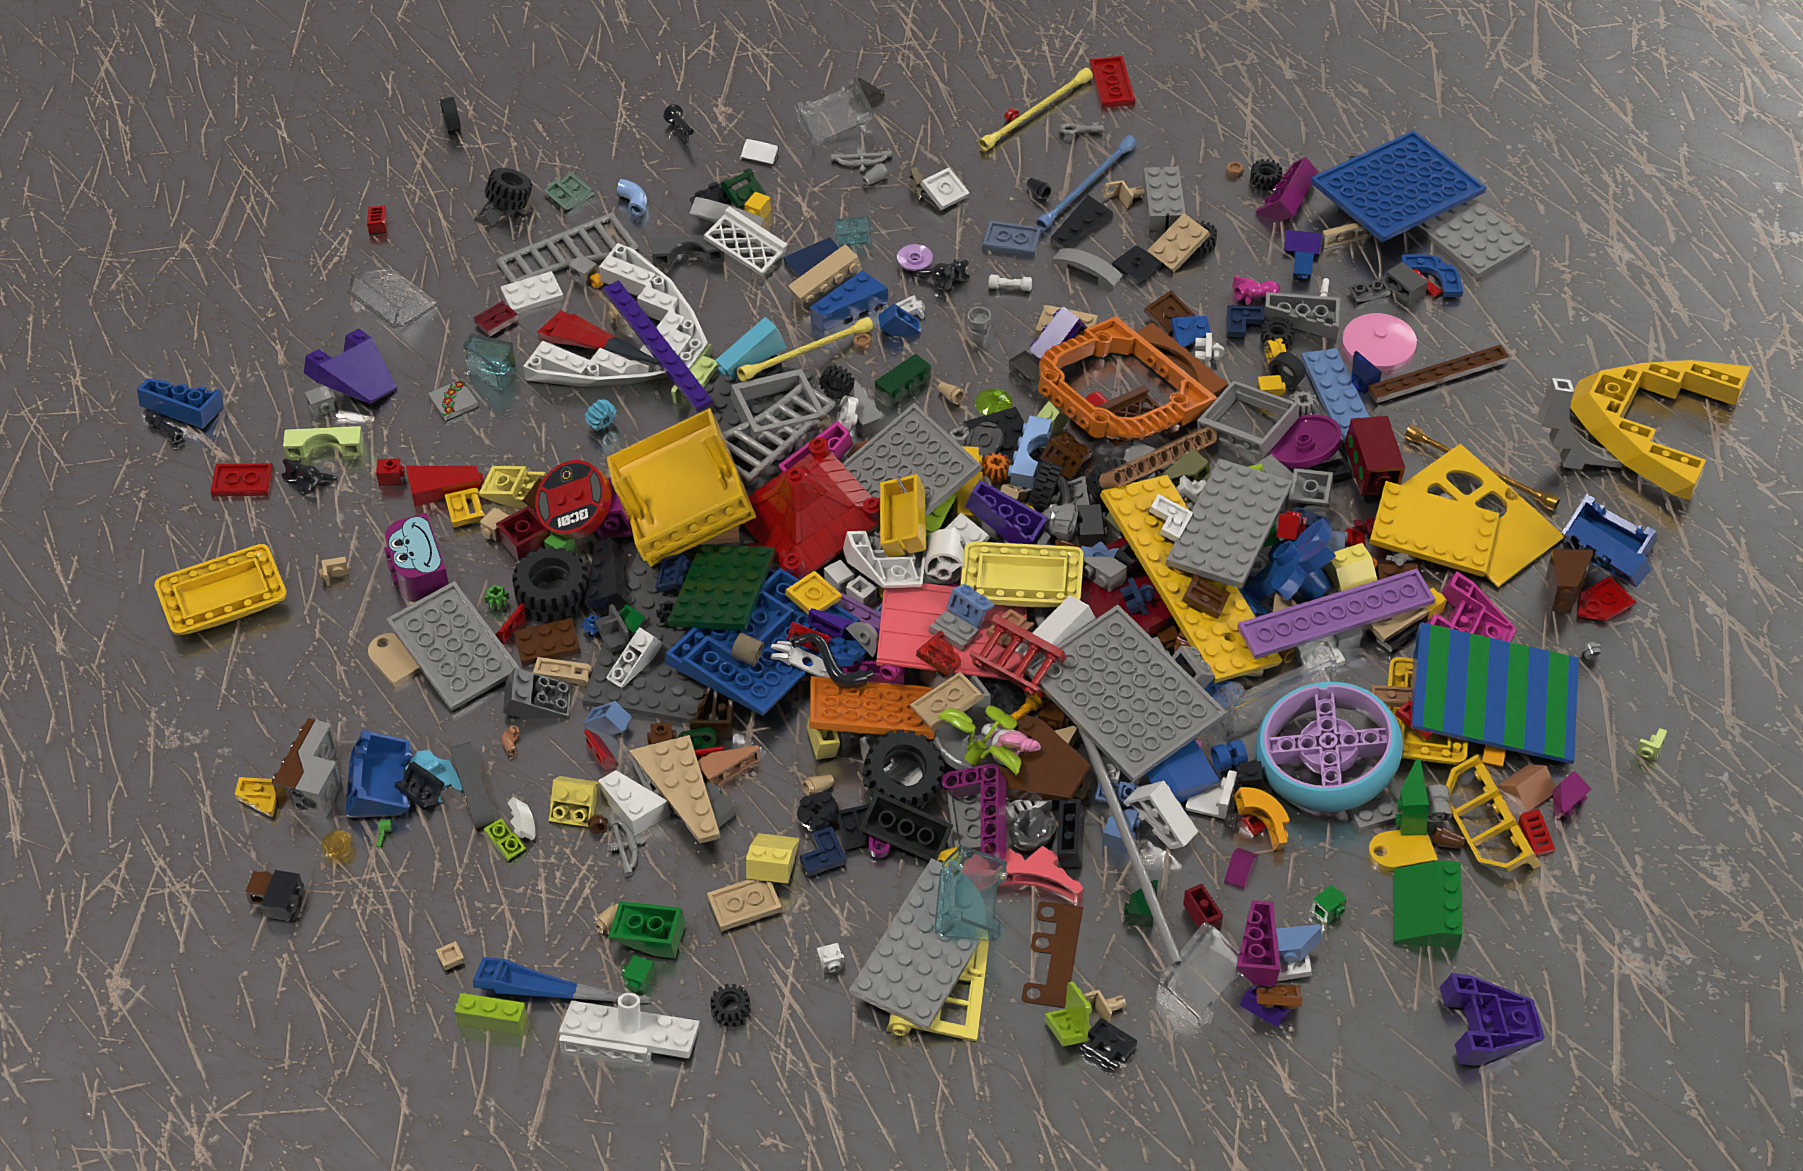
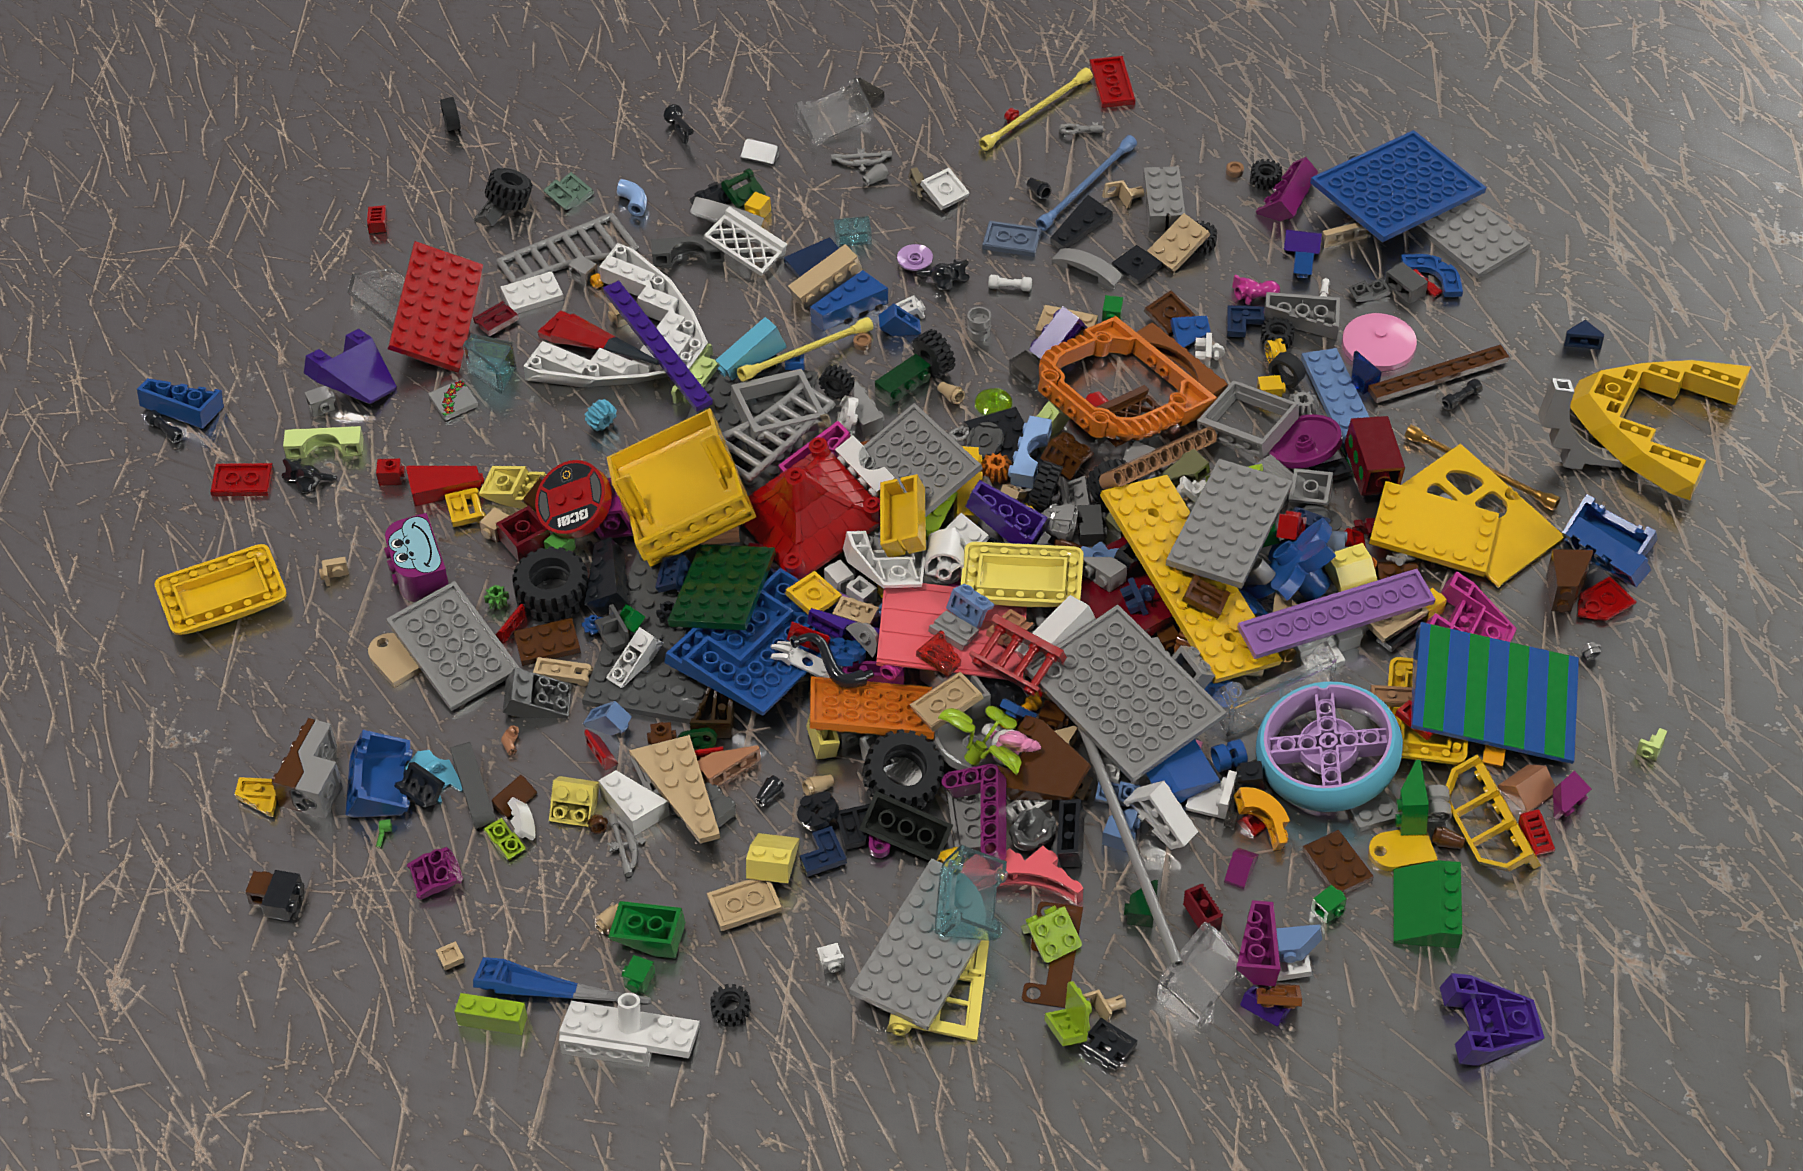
clear yellow plate [321,830,353,860] -> none
dark tan piece [731,633,764,666] -> none
white plate [1149,494,1193,542] -> none
none -> red plate [387,241,483,373]
none -> magenta slope [407,847,463,899]
none -> reddish brown slope [492,775,538,820]
none -> black cone [755,775,784,806]
none -> blue bracket [785,354,805,371]
none -> tan bracket [832,596,879,626]
none -> white arch [835,435,895,499]
none -> black tyre [912,329,956,379]
none -> blue wing [1000,699,1038,720]
none -> lime bracket [1020,905,1082,963]
none -> green brick [1102,295,1123,322]
none -> light grey beam [1244,558,1276,585]
none -> reddish brown plate [1302,829,1374,894]
none -> black piece [1442,379,1483,410]
none -> dark blue slope [1564,319,1604,350]

